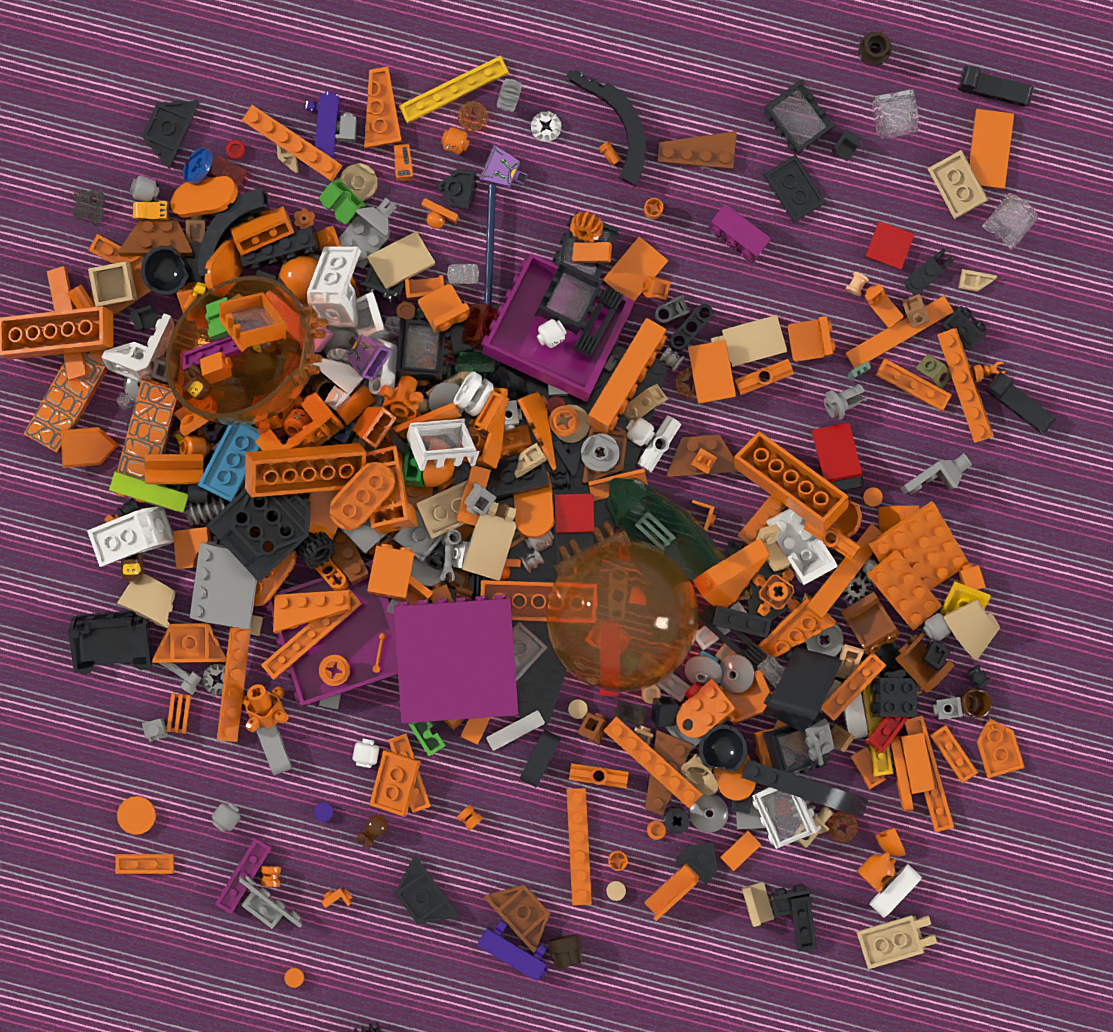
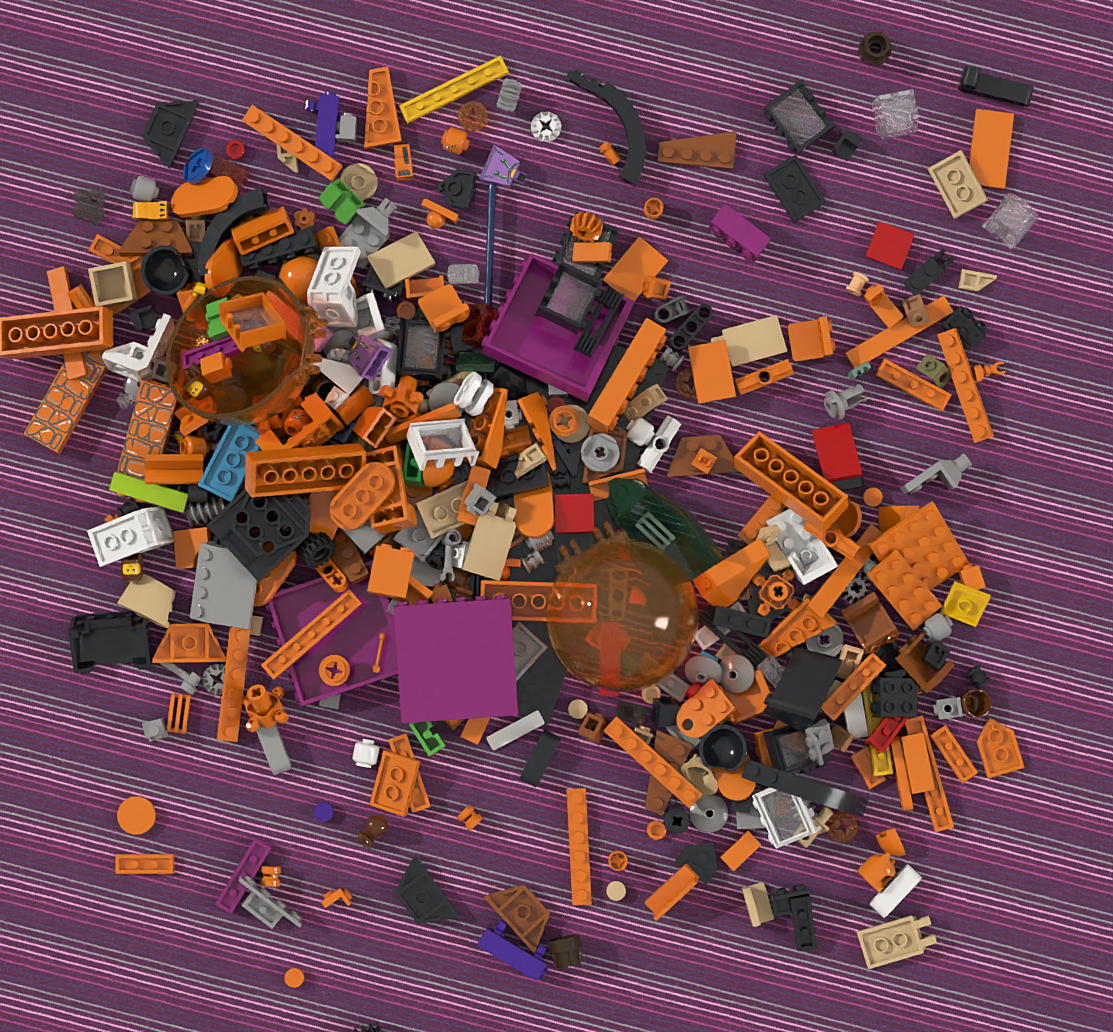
orange tile [61,427,119,468] -> none
light grey head [212,802,241,832] -> none
orange wing [273,590,351,634] -> none
black tile [388,429,410,454] -> none
orange tile [475,391,510,433] -> none
white head [537,319,567,348] -> none
orange piece [569,763,629,788] -> none
light grey tile [604,353,619,373] -> none
orange bracket [691,500,716,532] -> none
tan slope [943,599,1000,660] -> none
black beam [985,372,1056,435] -> none

